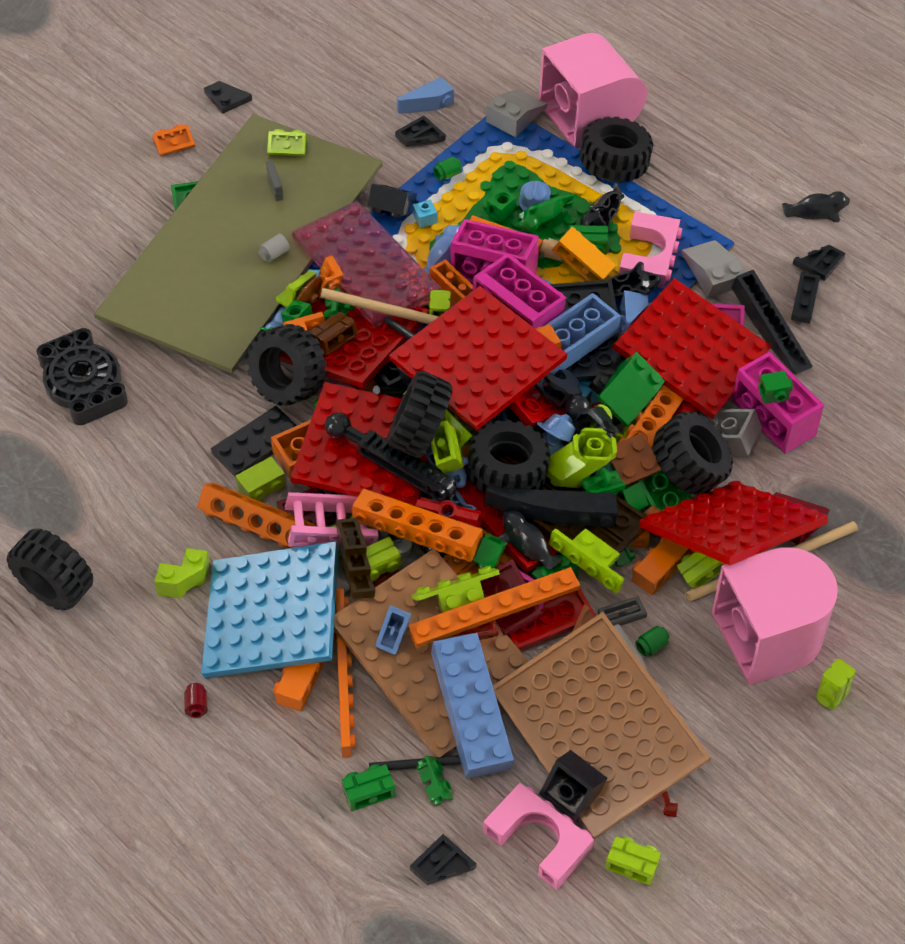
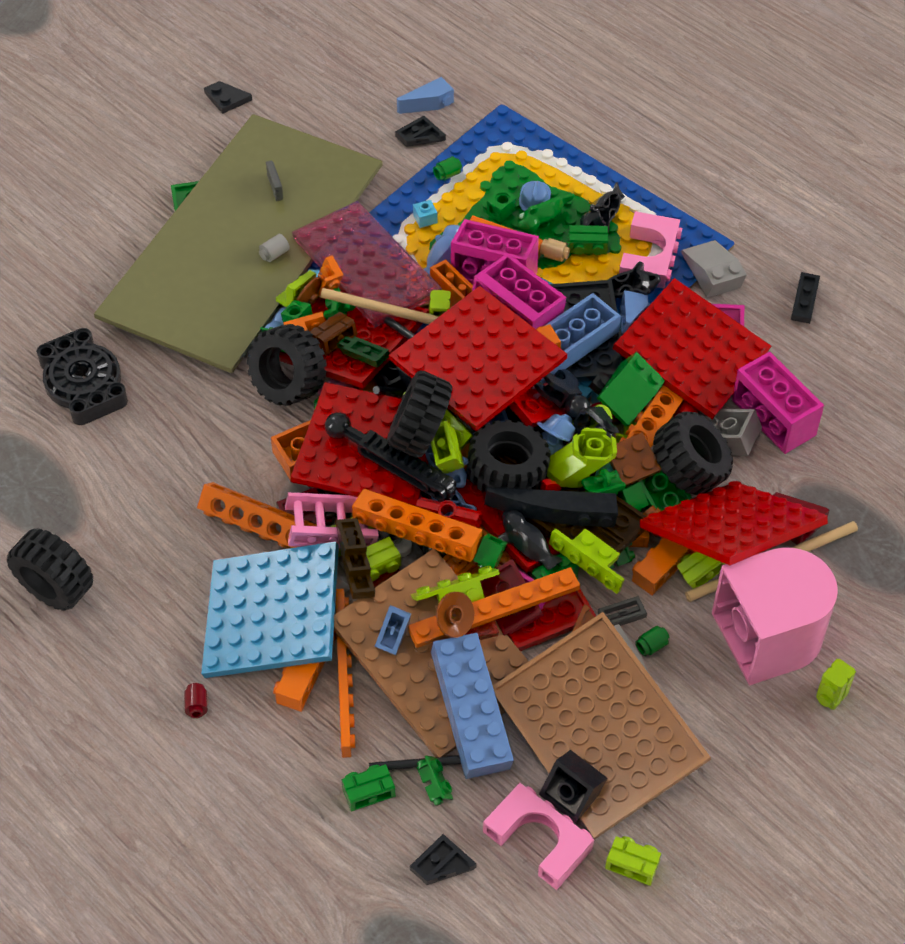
orange bracket [152,124,195,157] -> none
lime brick [154,548,210,598] -> none
black plate [210,406,297,478] -> none
lime brick [235,457,286,501] -> none
lime bracket [267,129,307,157] -> none
black slope [367,184,417,218] -> none
light grey slope [486,89,548,137] -> none
bright pink brick [539,33,647,148] -> none
light orange brick [552,227,616,281] -> none
black tyre [580,116,654,183] -> none
clear red hand [662,790,678,817] -> none
black slope [731,269,813,375] -> none
green brick [758,371,793,404] -> none
black animal [782,191,850,222] -> none
black wing [793,245,846,281] -> none
none -> dark green hinge [337,336,390,368]
none -> dark orange dish [436,592,474,638]
none -> red tile [540,479,561,491]

